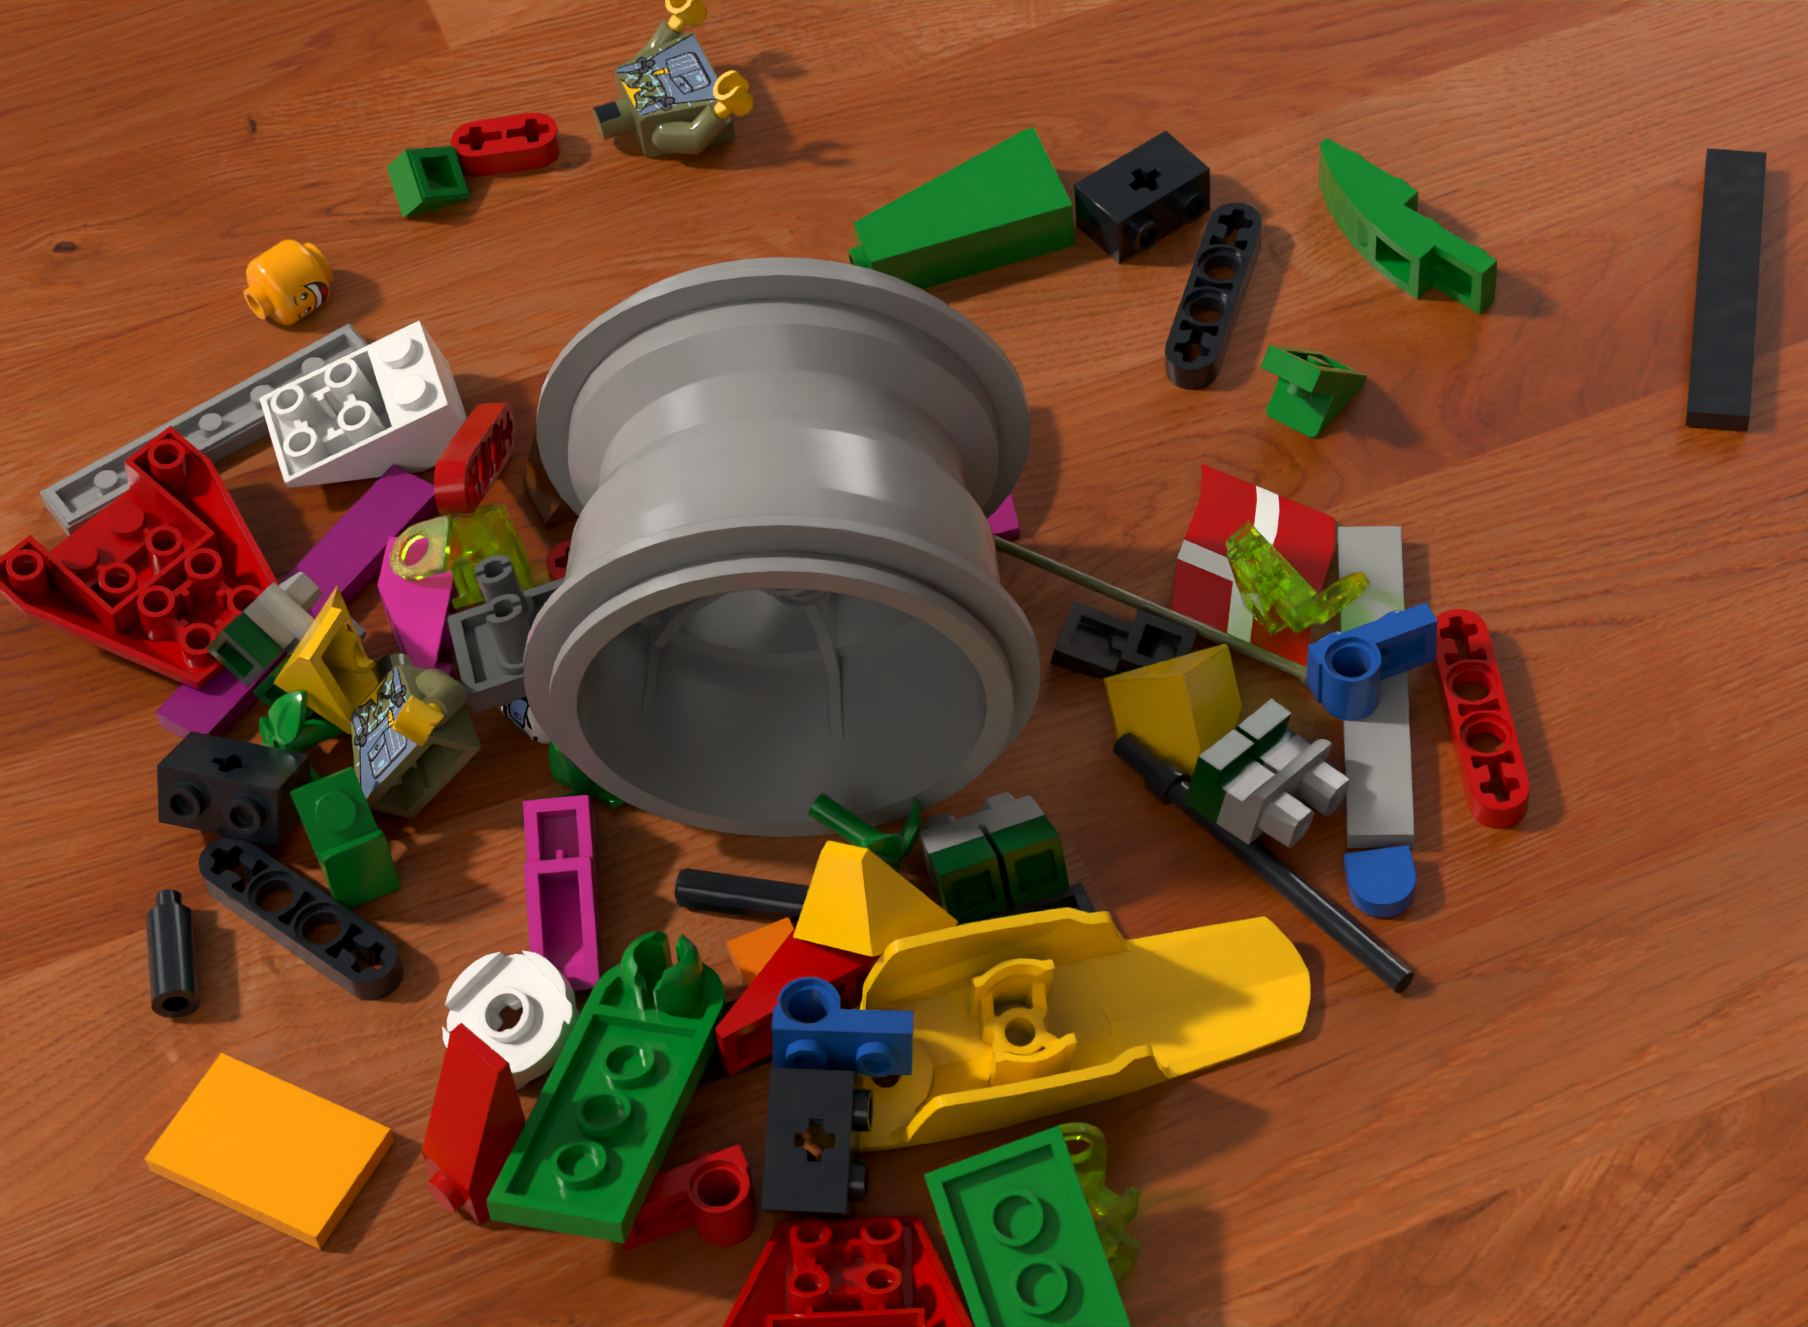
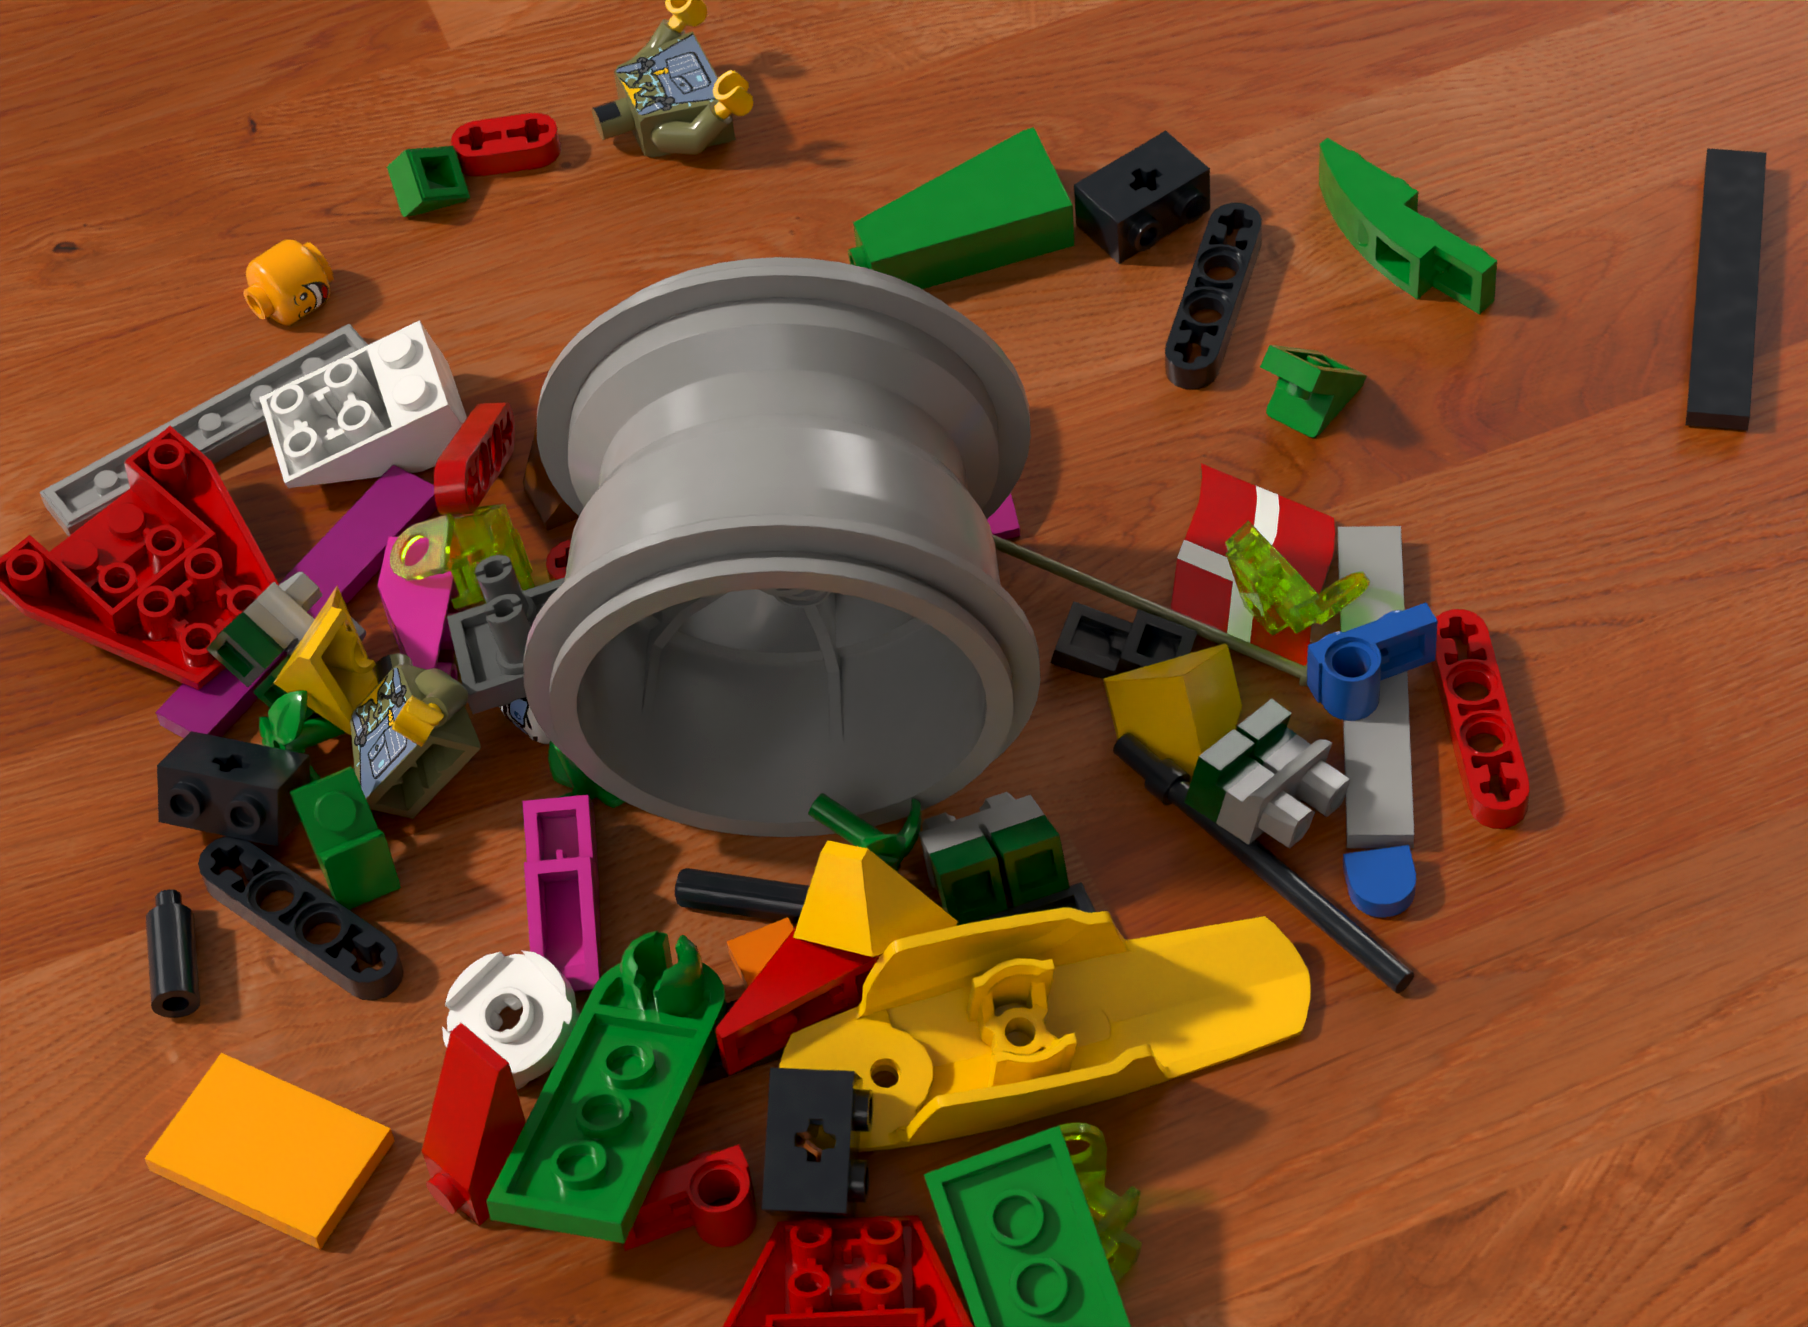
blue plate [772,977,914,1077] -> none

